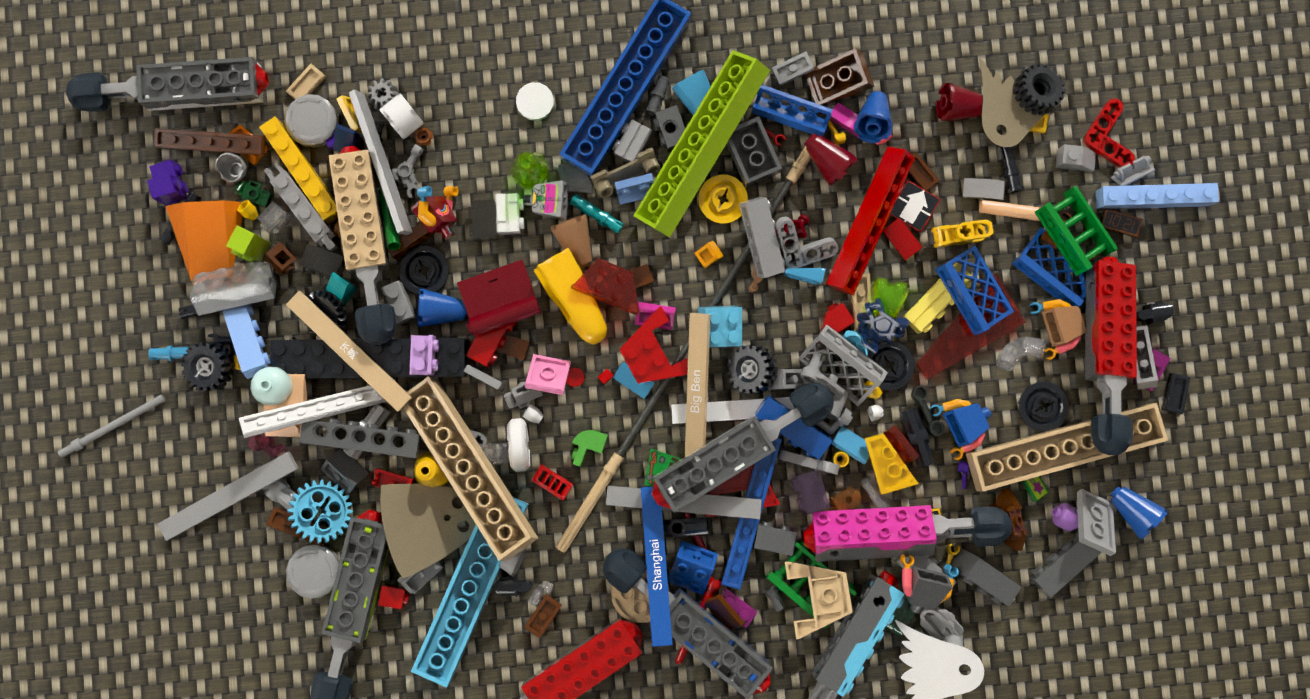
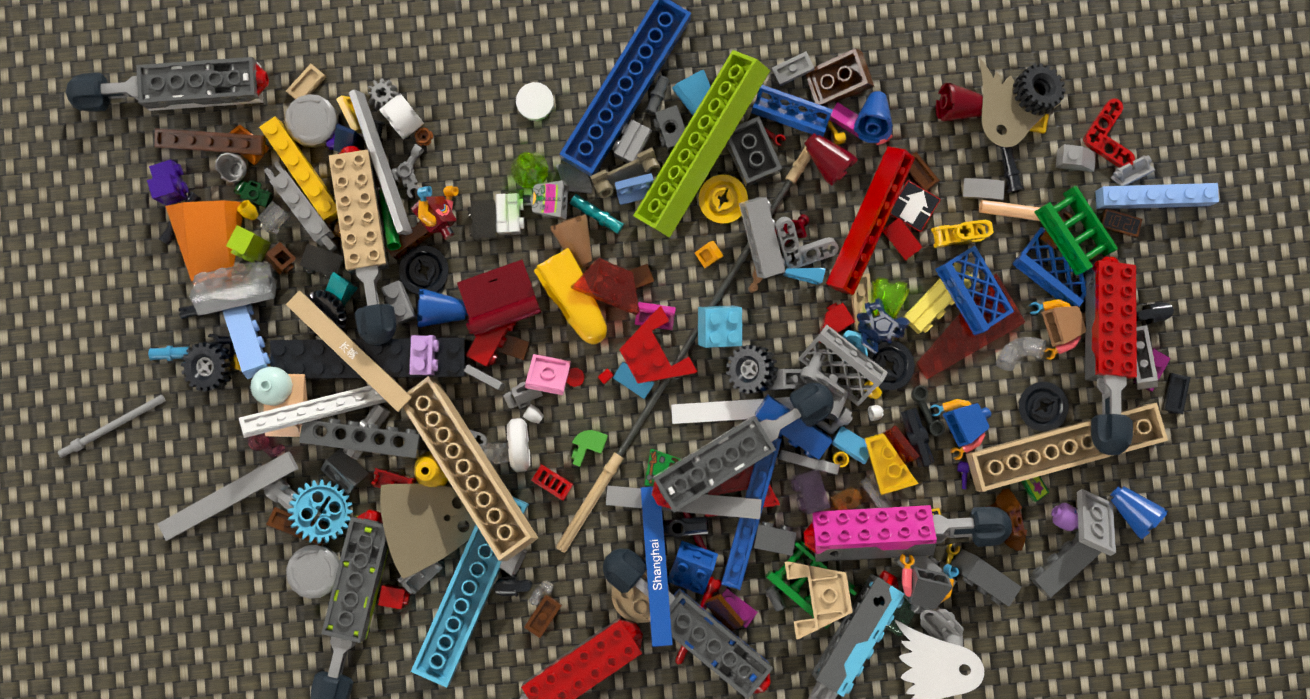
tan tile [685,313,711,457] -> none

